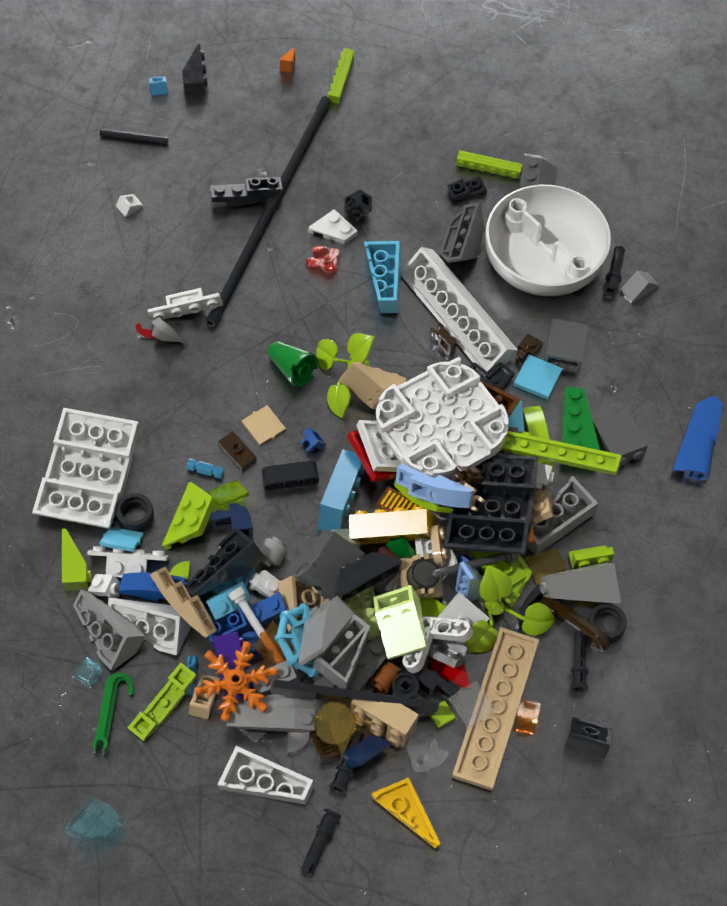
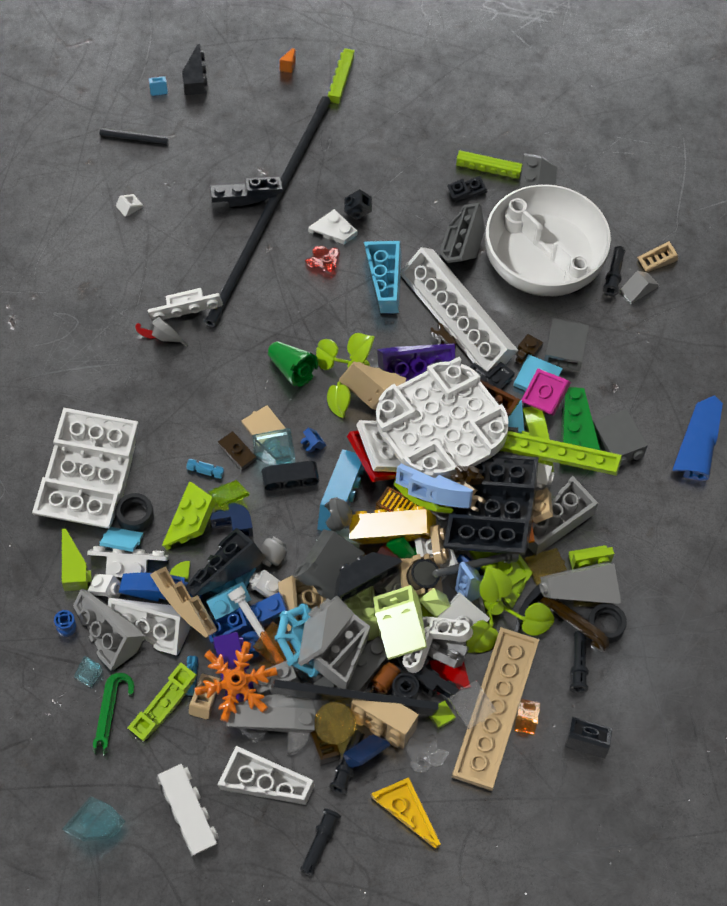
none -> blue wheel [54,610,77,637]
none -> white wedge [157,764,218,856]
none -> clear light blue slope [252,428,295,466]
none -> dark grey hat [324,497,353,532]
none -> dark purple wedge [377,344,455,382]
none -> yellowish green slope [419,588,451,617]
none -> dark pink plate [521,369,571,416]
none -> tan slope [637,241,678,272]

